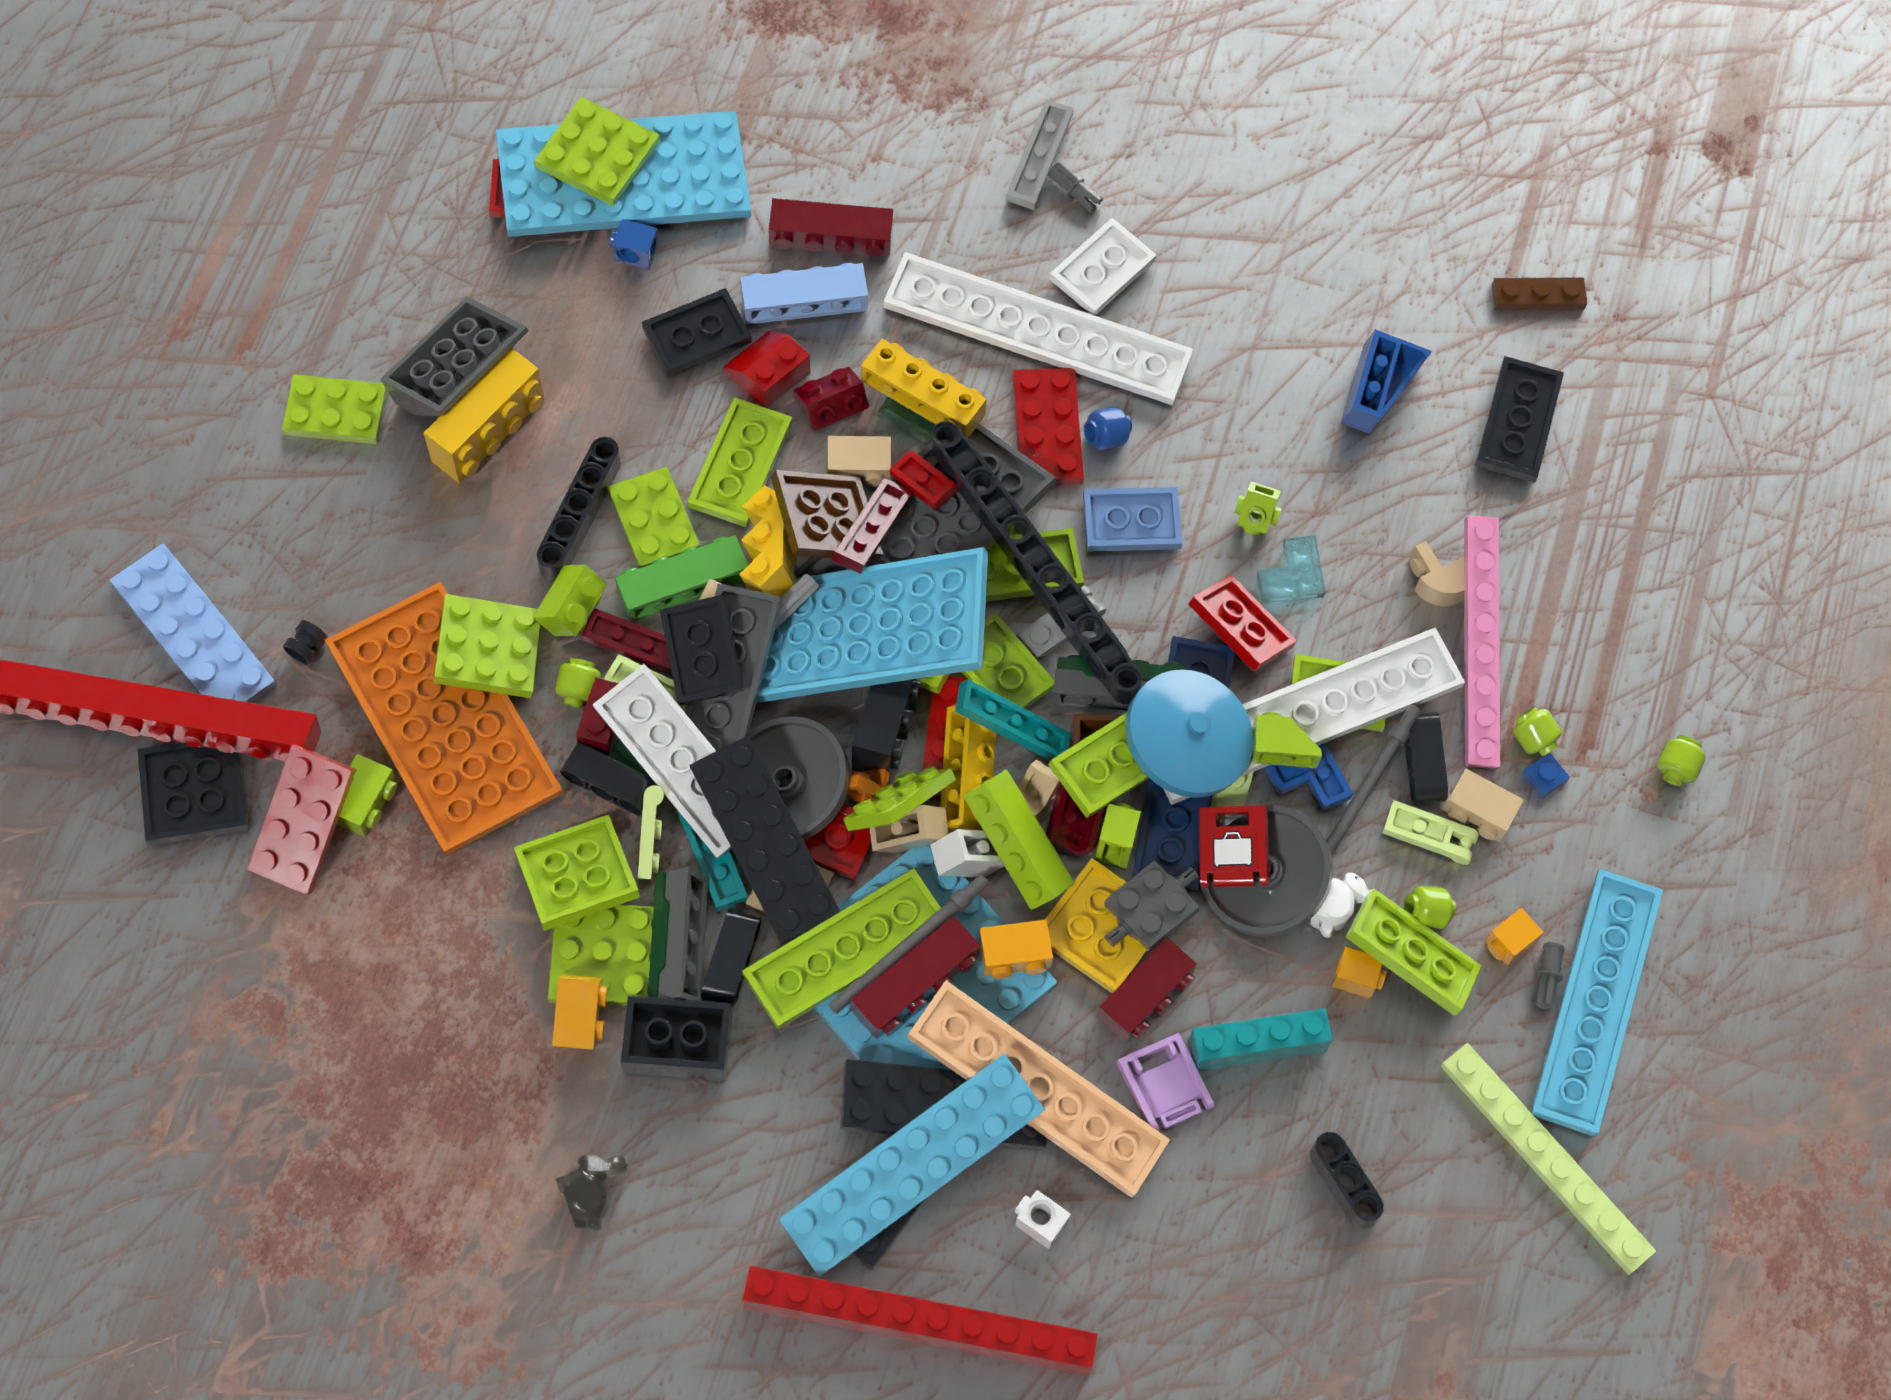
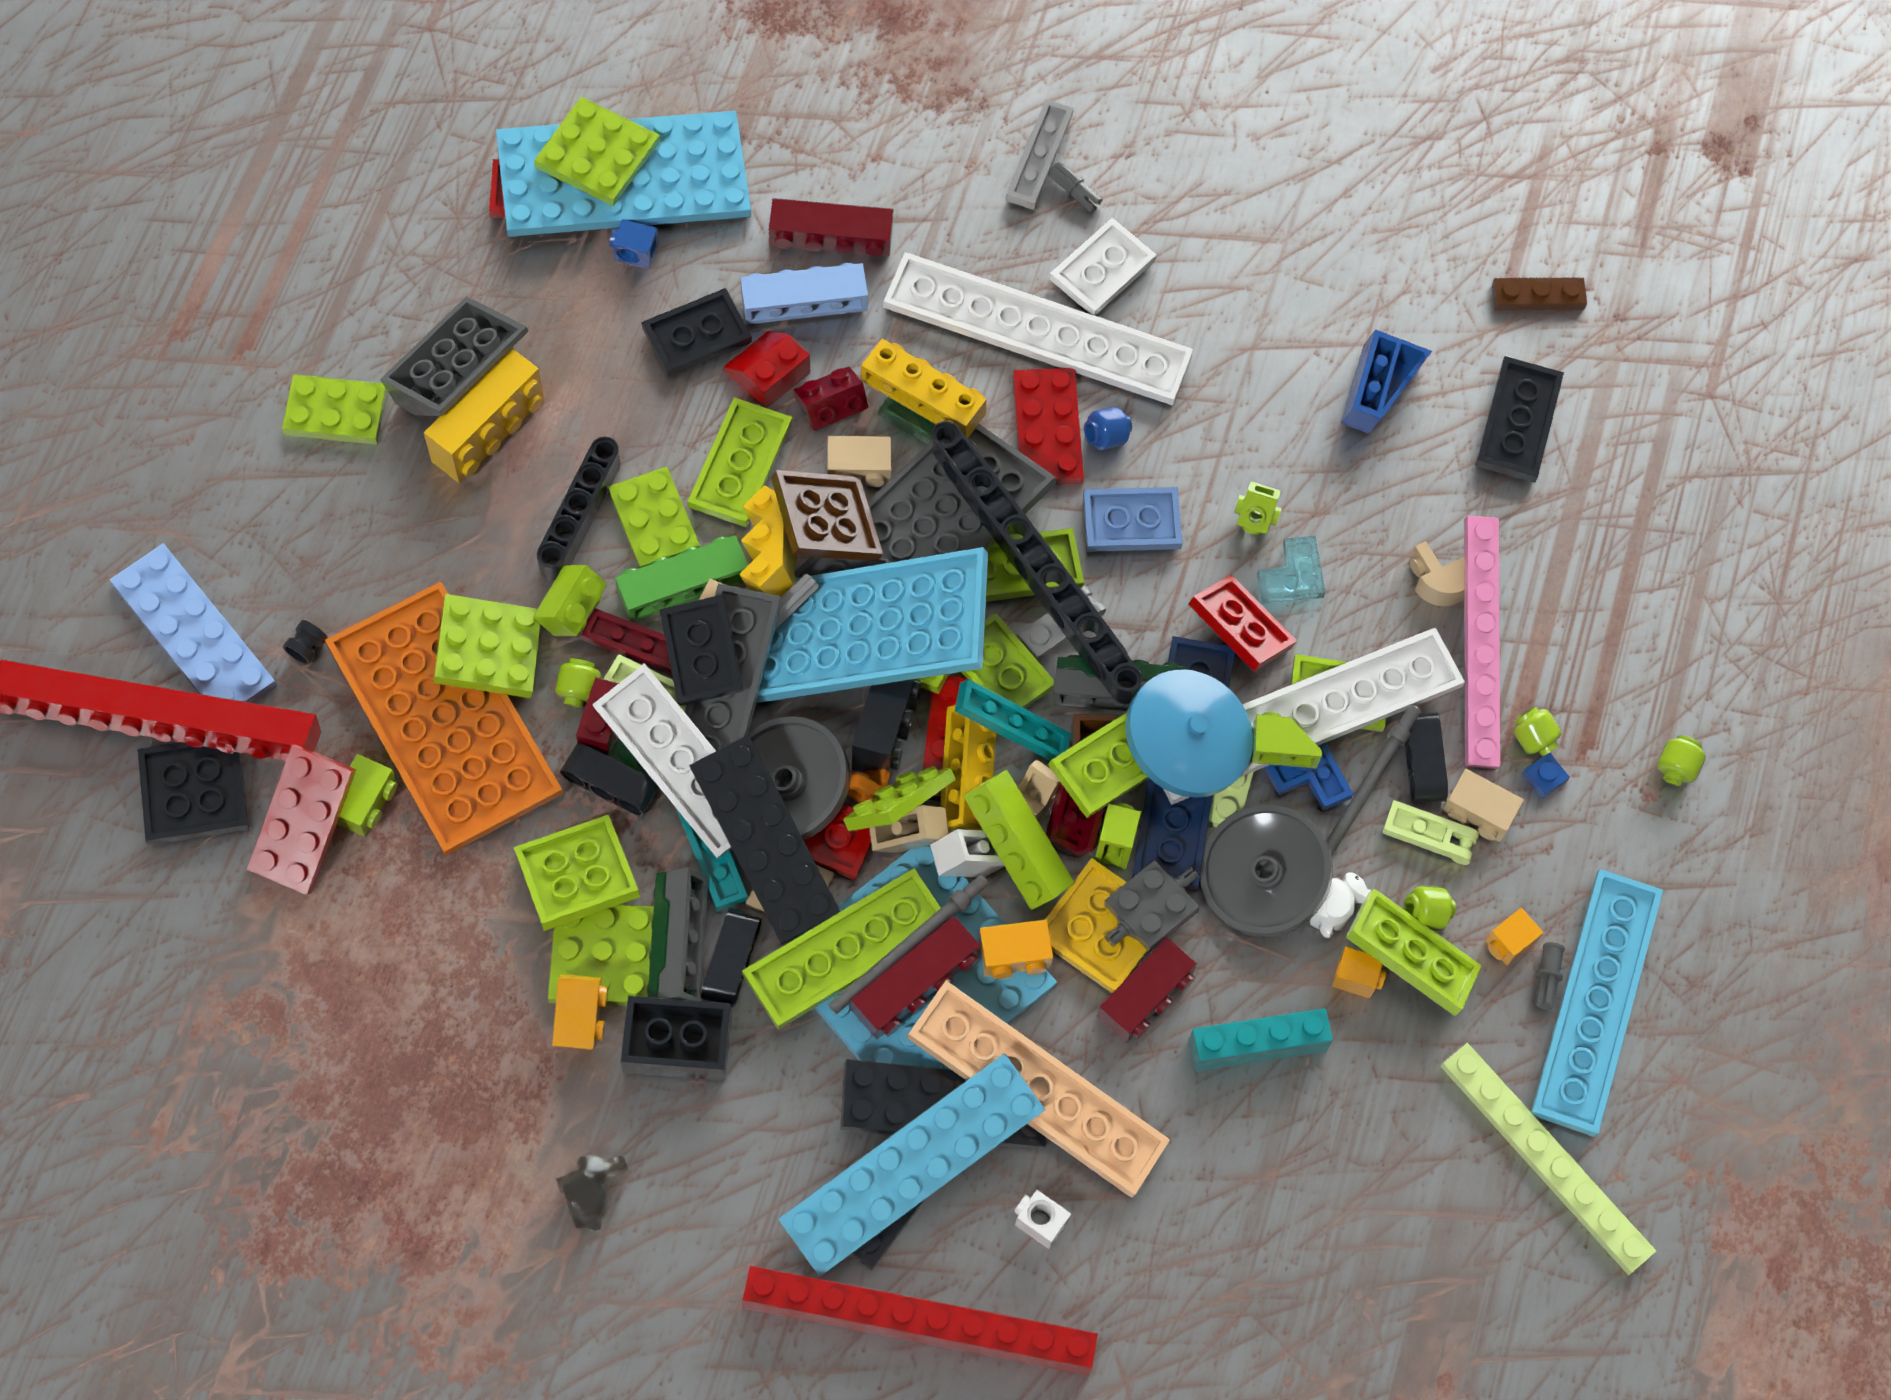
yellowish green plate [637,785,664,879] -> none
plate [832,478,913,574] -> none
red plate [889,449,957,511] -> none
lavender container [1117,1033,1214,1131] -> none
red container [1199,805,1269,888] -> none
black beam [1310,1132,1384,1229] -> none

